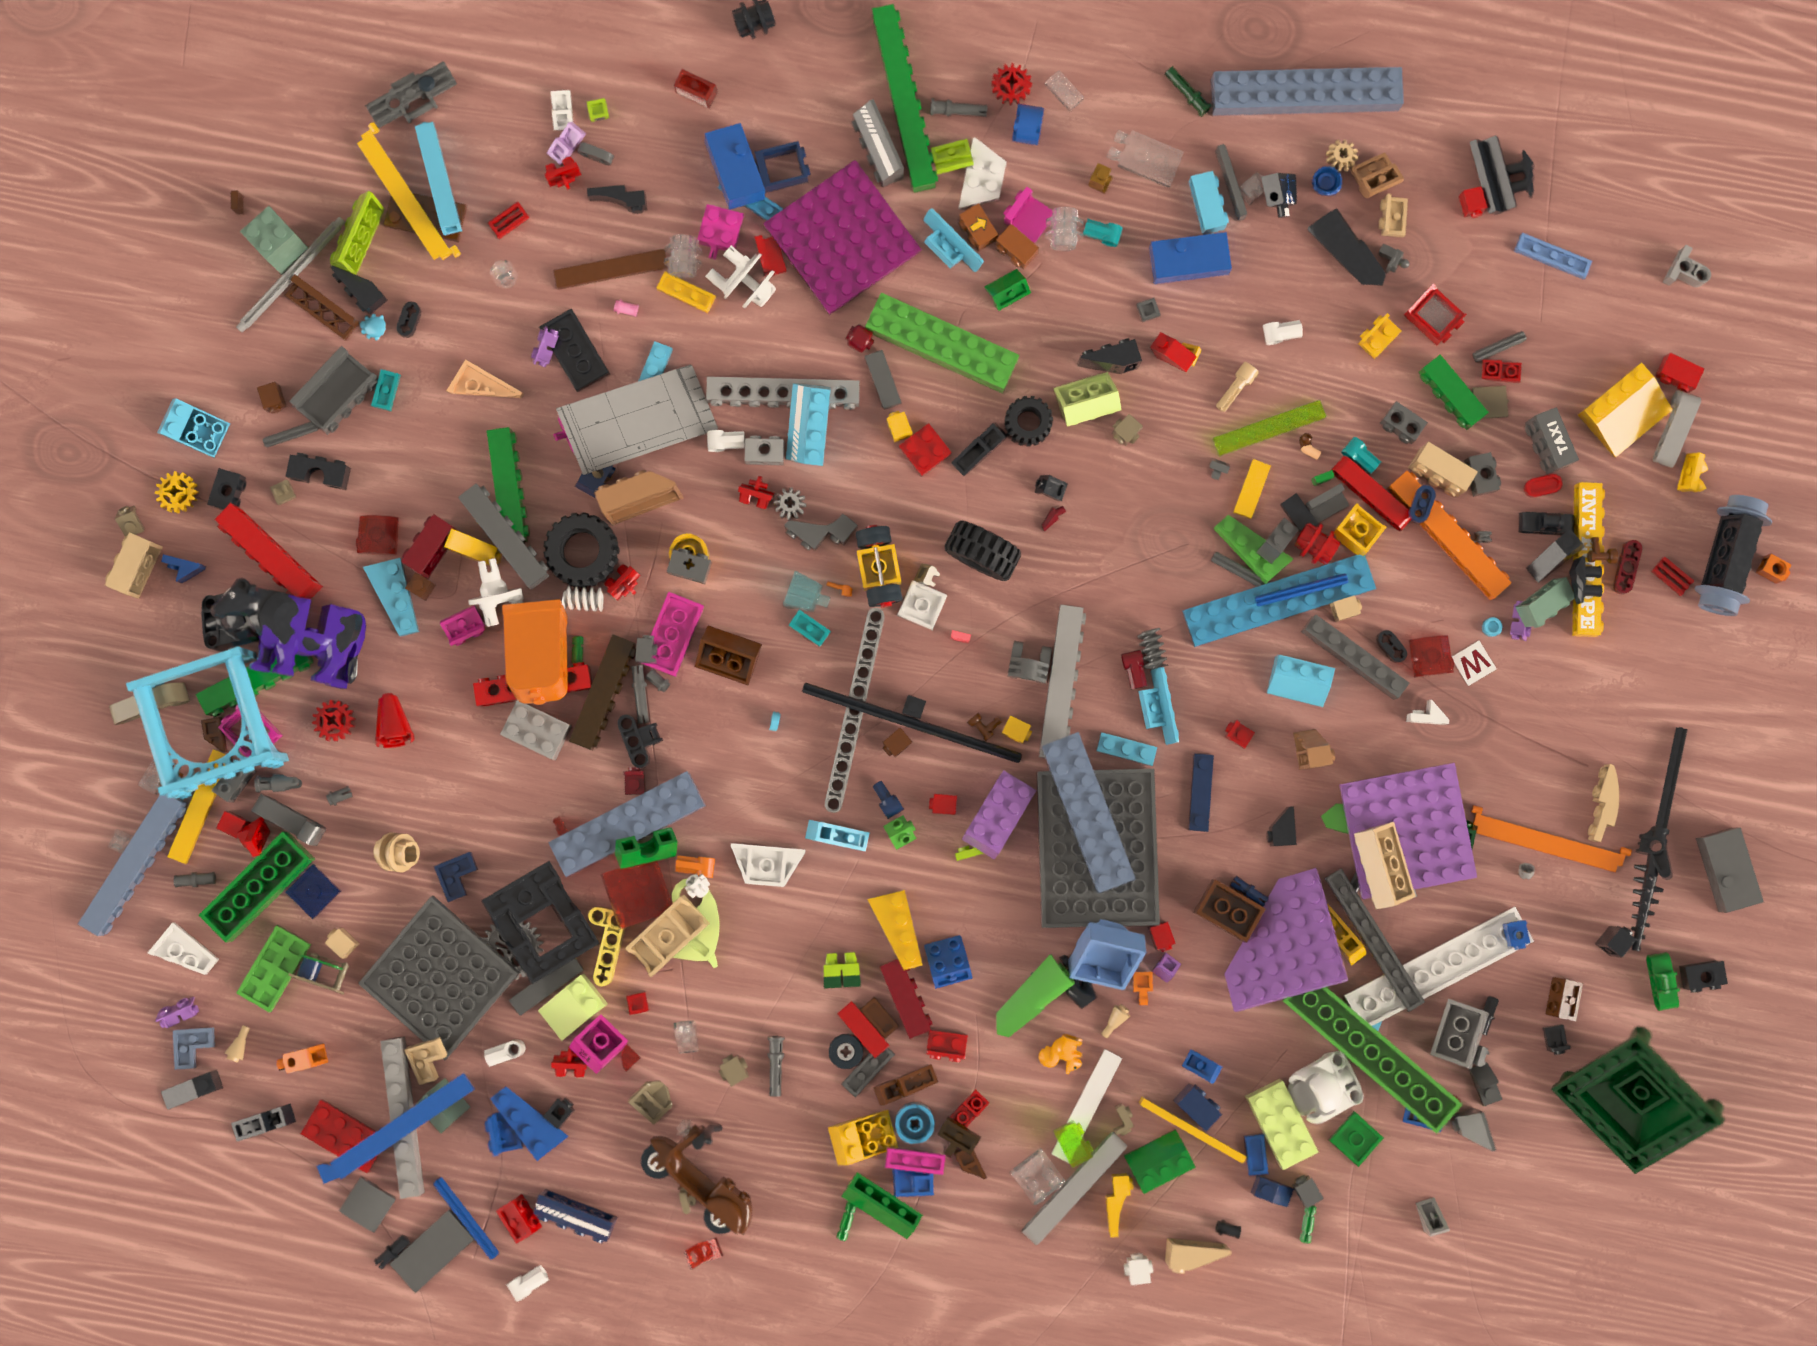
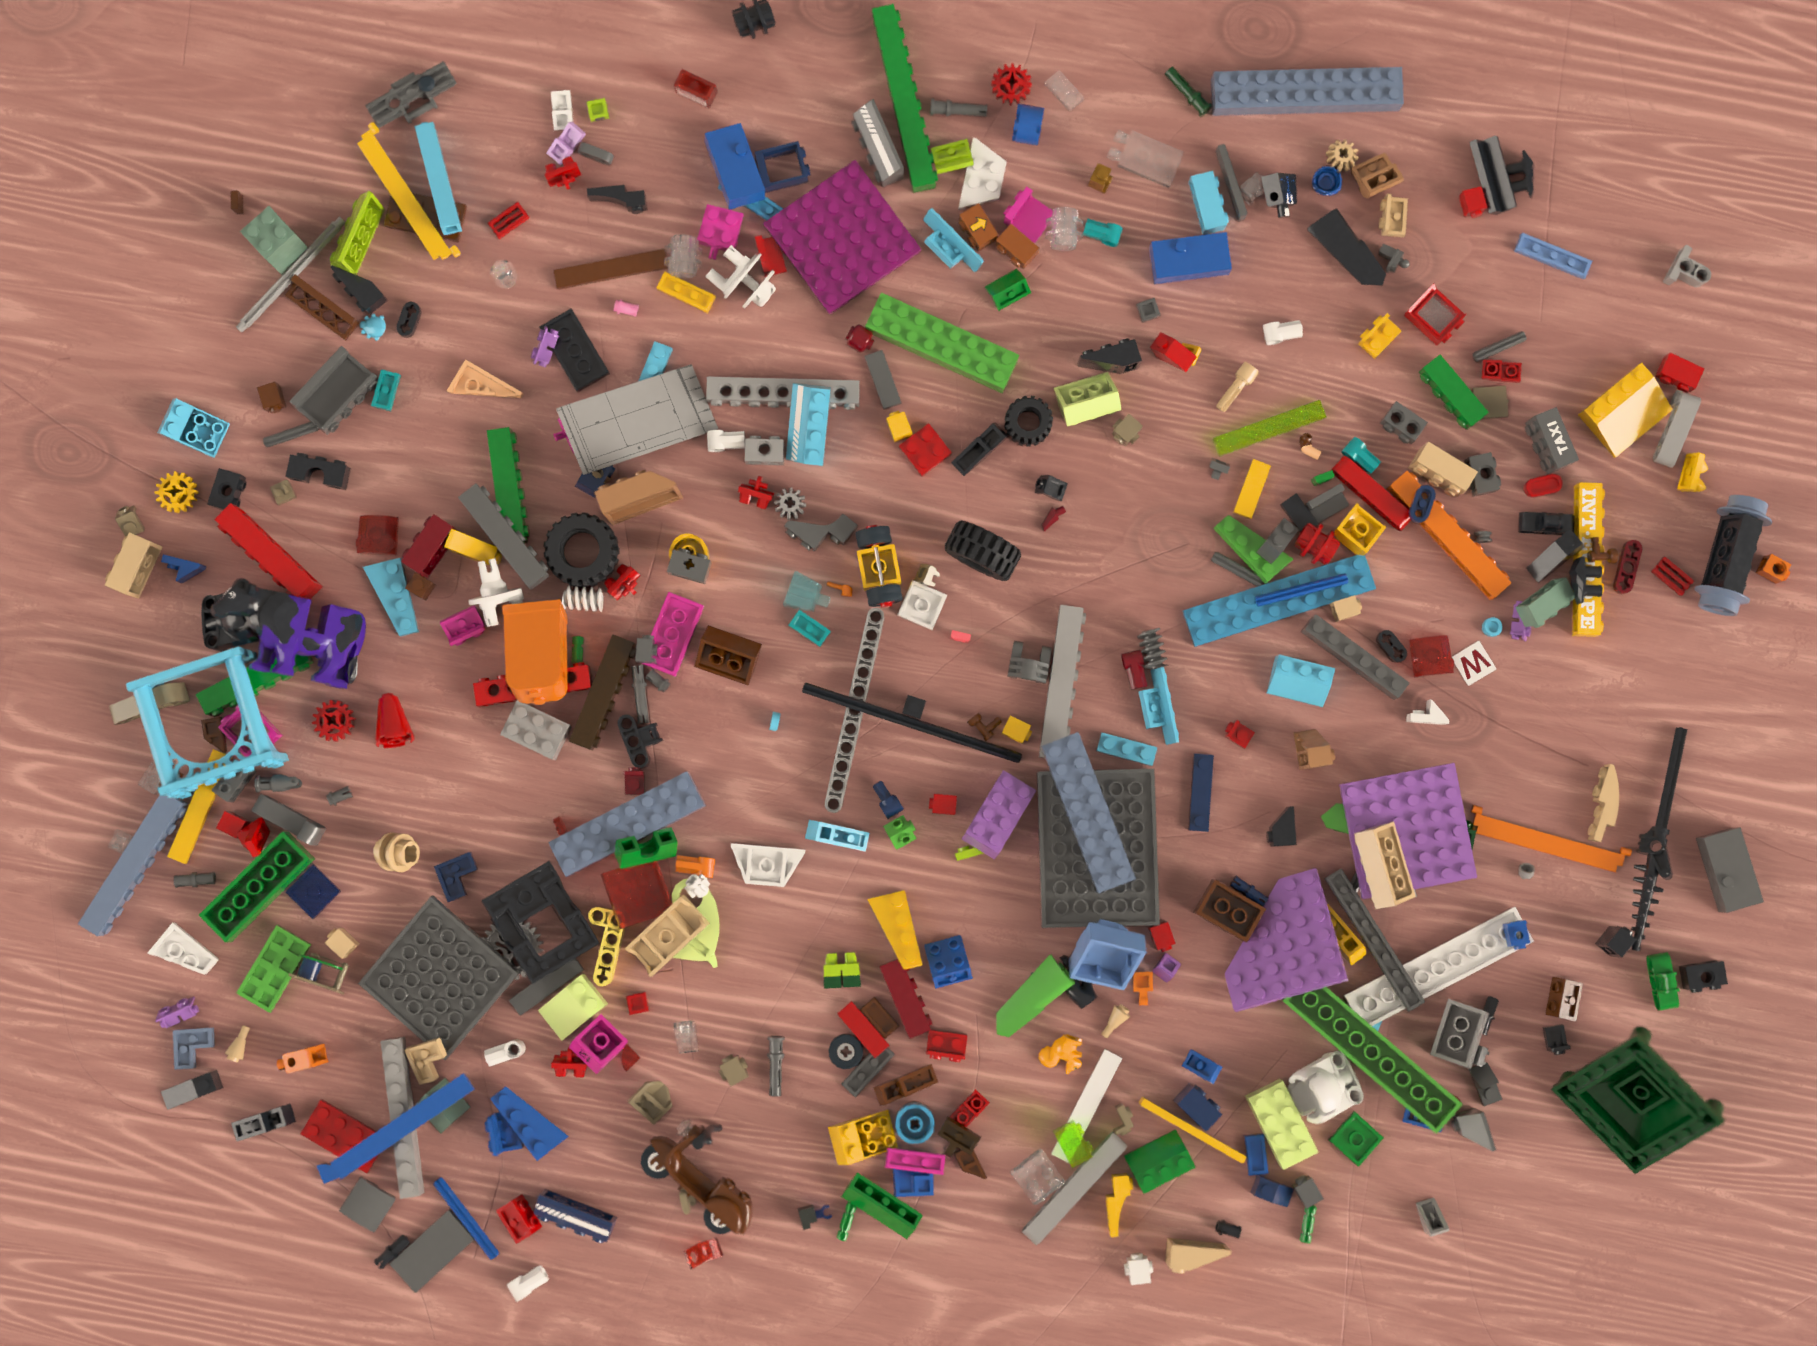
black brick [543,1097,575,1129] -> none
reddish brown brick [882,728,913,757] -> none
none -> pearl dark grey piece [798,1204,832,1230]

